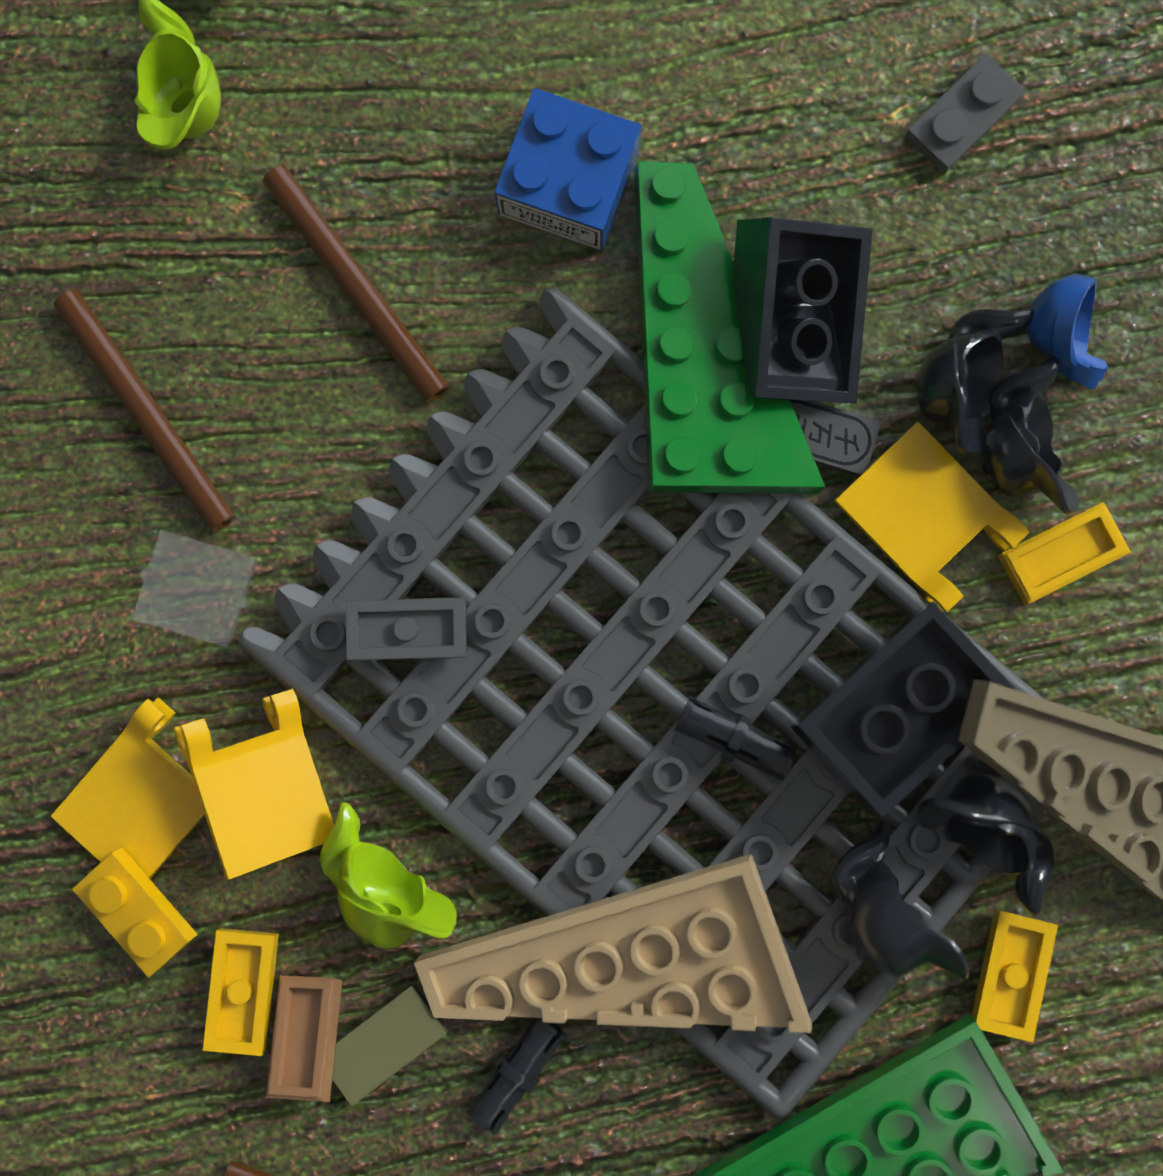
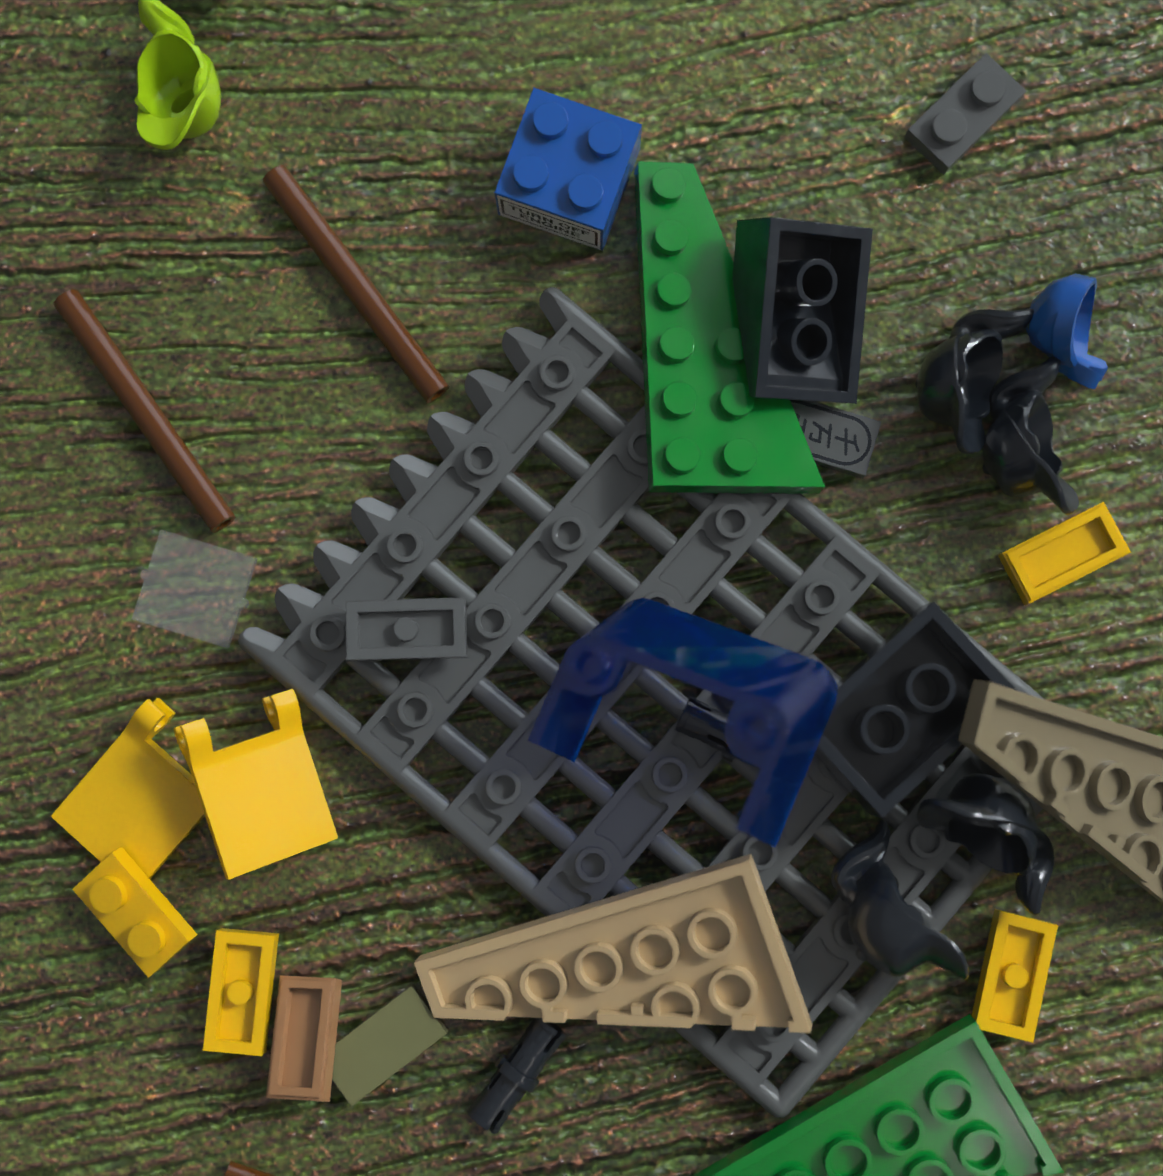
lime hair [320,802,457,949] -> none
yellow flag [834,422,1030,612] -> none
none -> clear blue windscreen [527,598,838,848]

